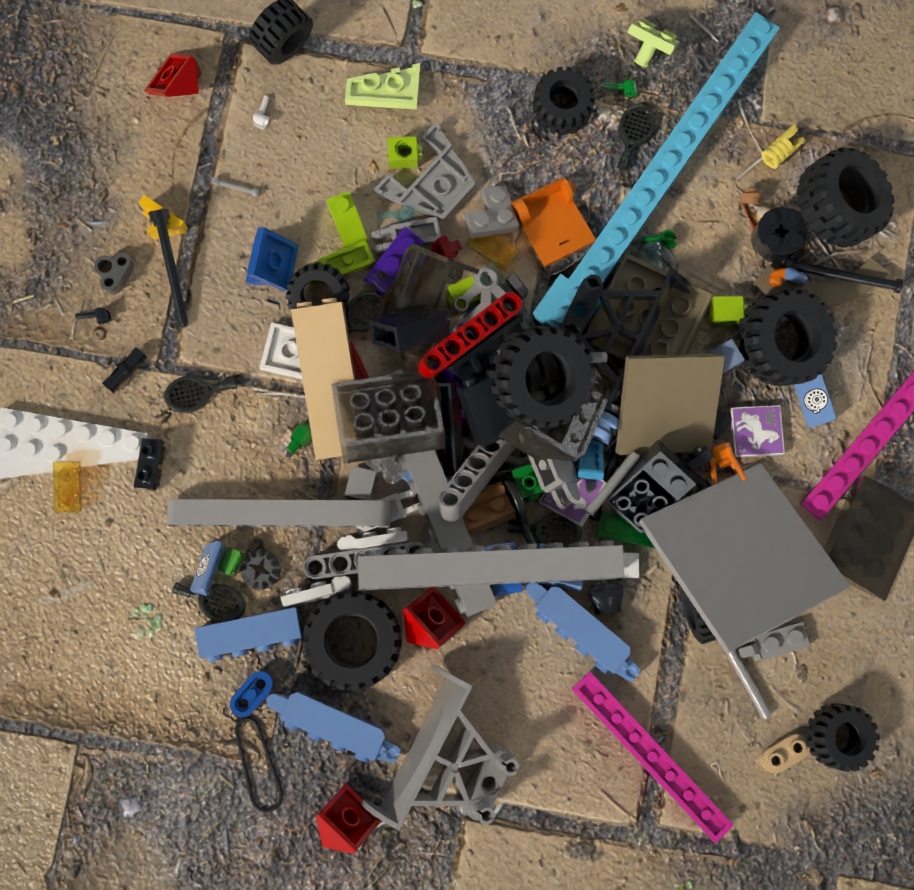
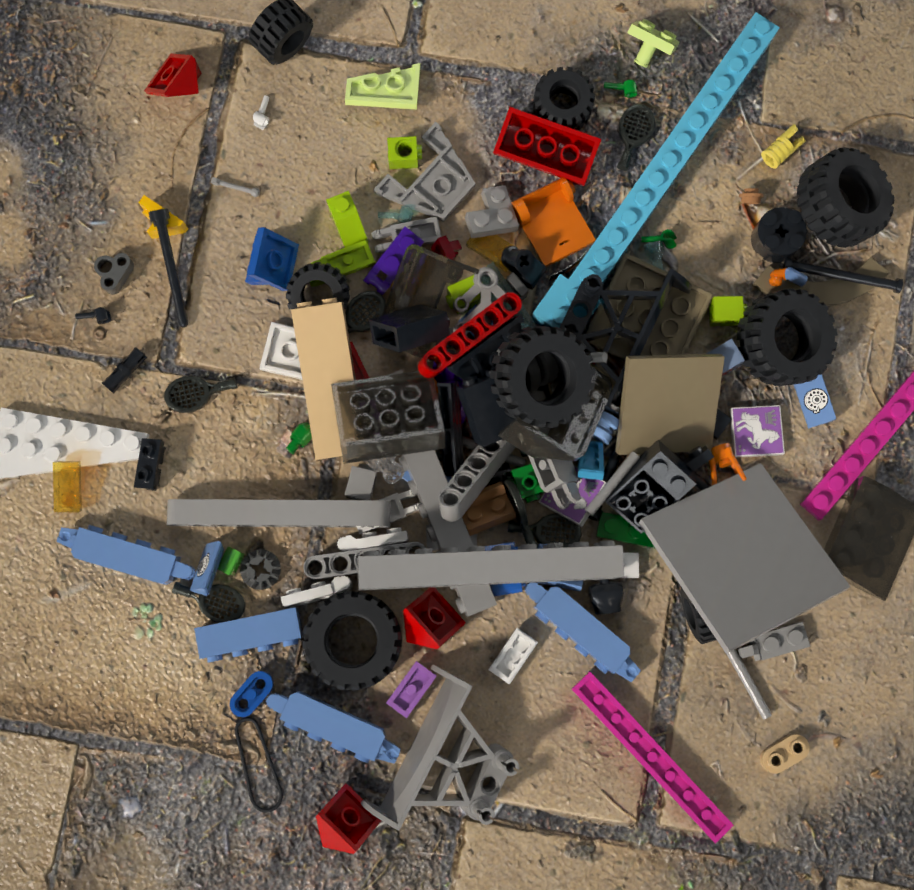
black tyre [805,703,880,772] -> none
none -> medium blue hinge [57,525,196,585]
none -> medium lavender plate [386,661,437,718]
none -> white plate [488,628,538,684]
none -> red brick [493,107,601,186]
none -> black piece [501,246,547,290]

